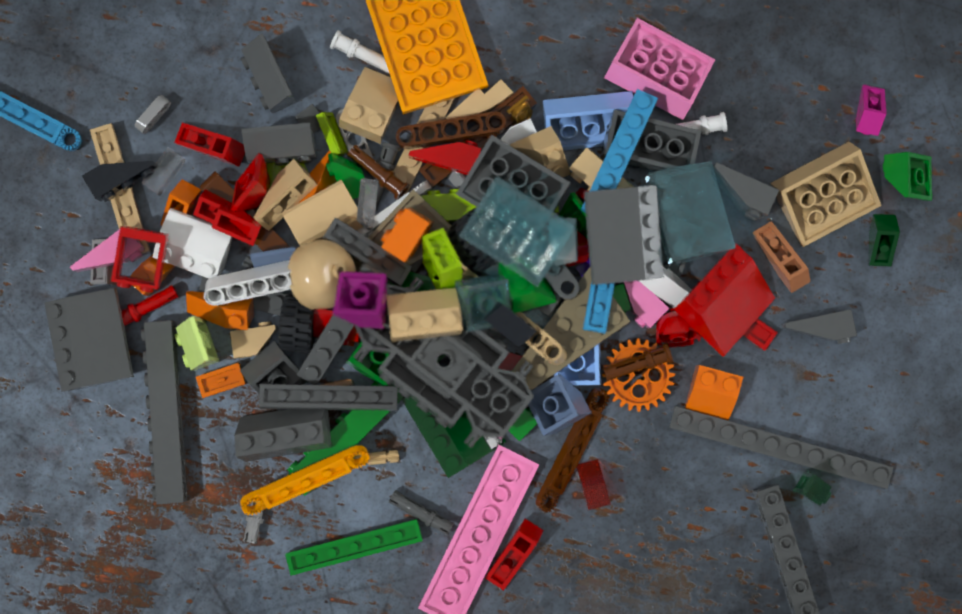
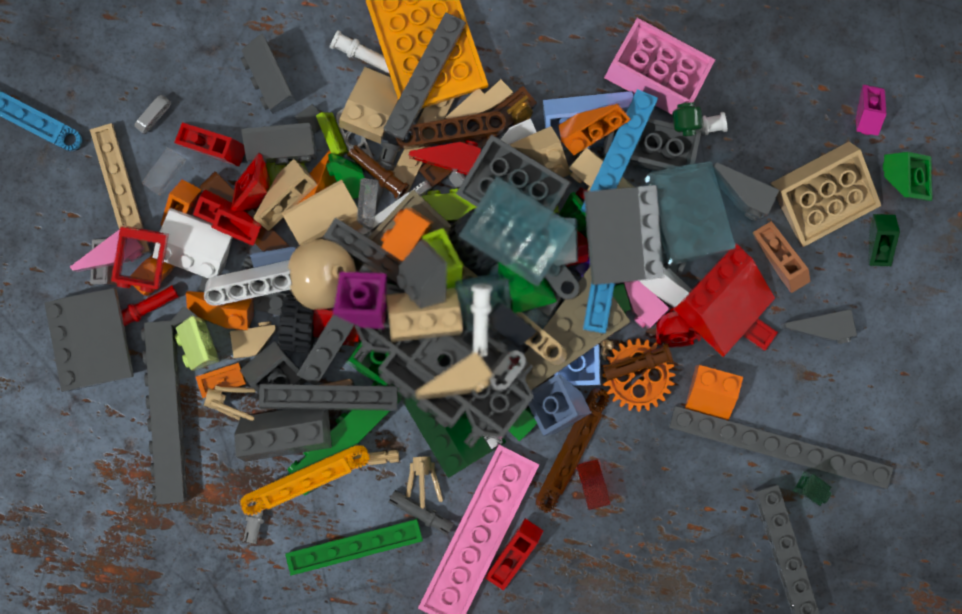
black slope [82,161,158,202] -> none
none -> dark grey slope [170,306,199,328]
none -> tan plant [203,385,256,421]
none -> dark grey plate [383,12,466,141]
none -> dark grey slope [397,239,447,309]
none -> tan plant [406,457,443,508]
none -> tan slope [415,351,492,400]
none -> white pin [471,284,492,357]
none -> light grey beam [490,351,526,391]
none -> orange slope [558,103,631,155]
none -> tan plant [600,339,613,360]
none -> dark green head [672,102,704,137]

